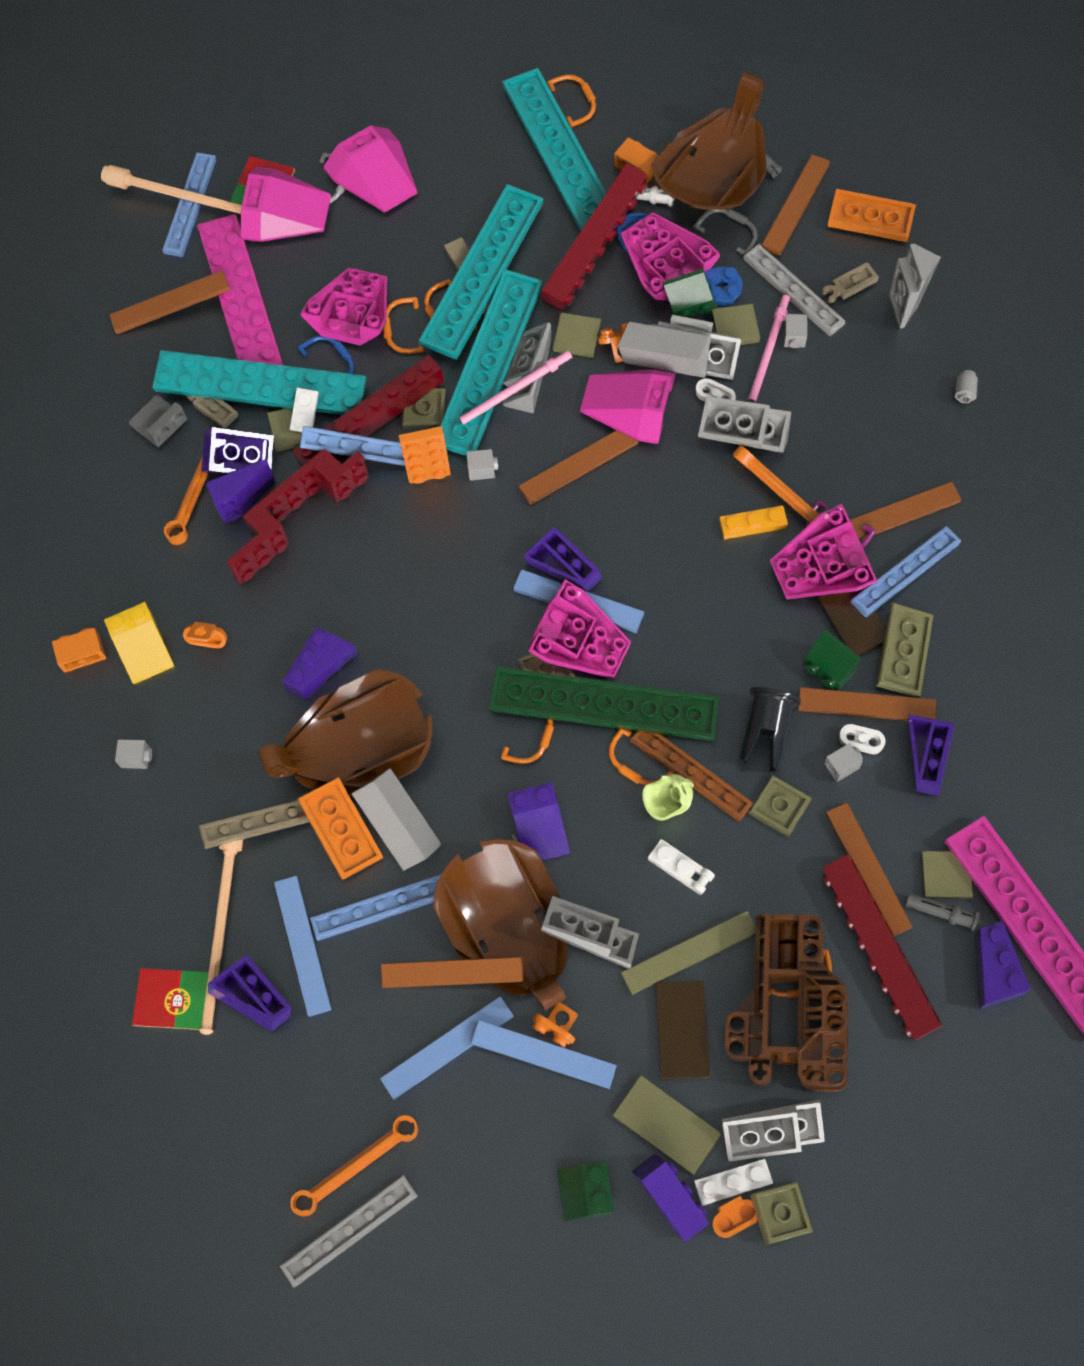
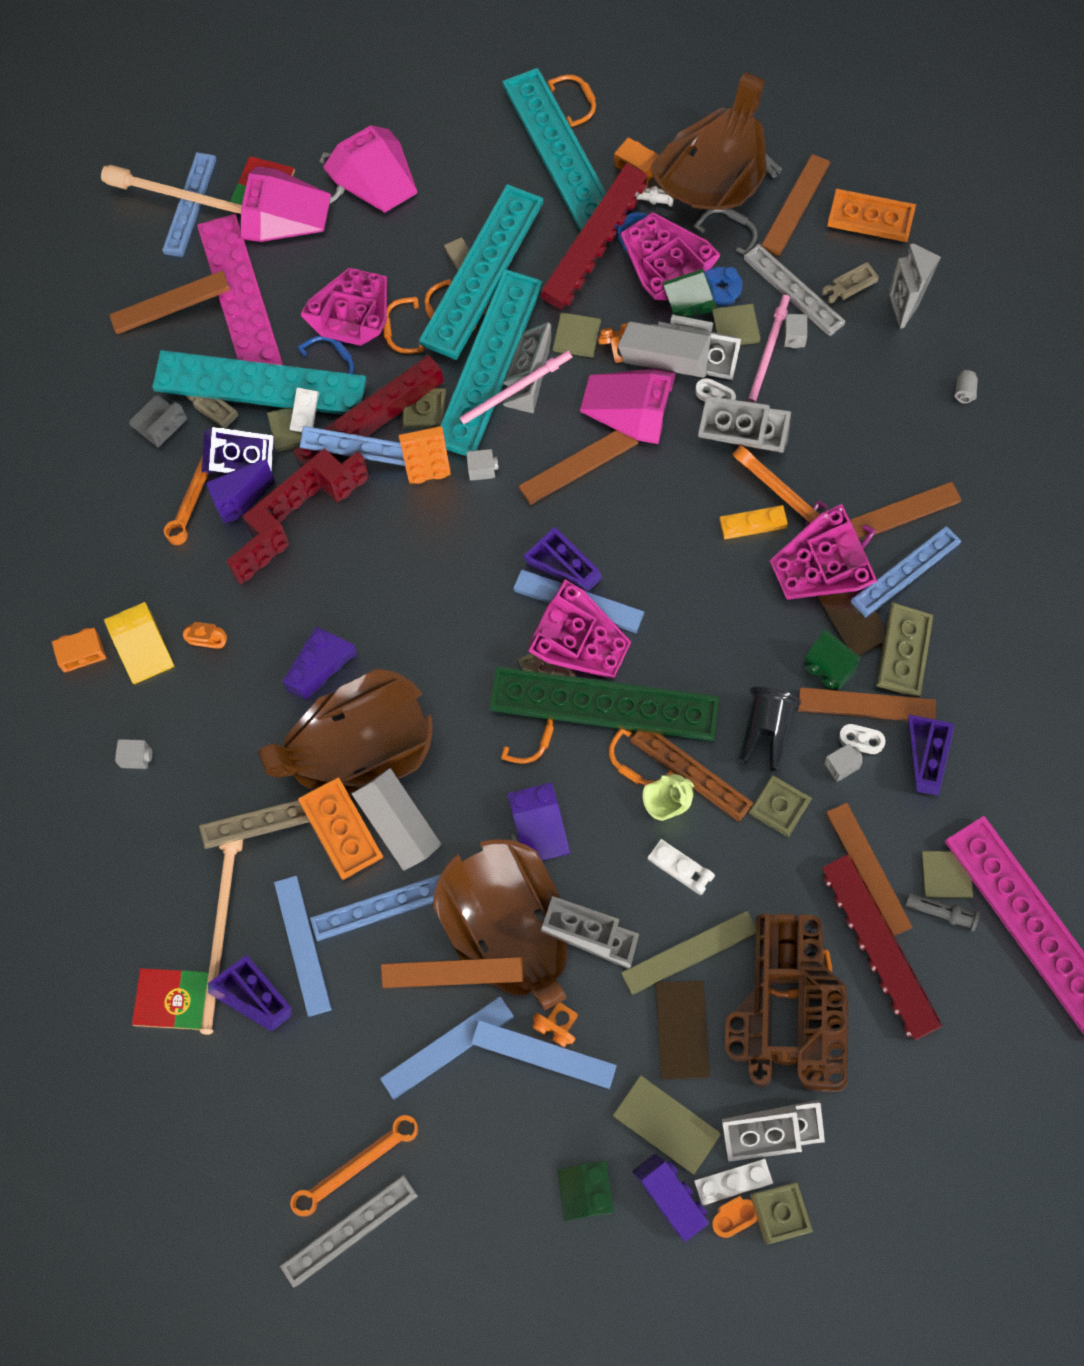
dark purple wedge [975,921,1031,1009] -> none

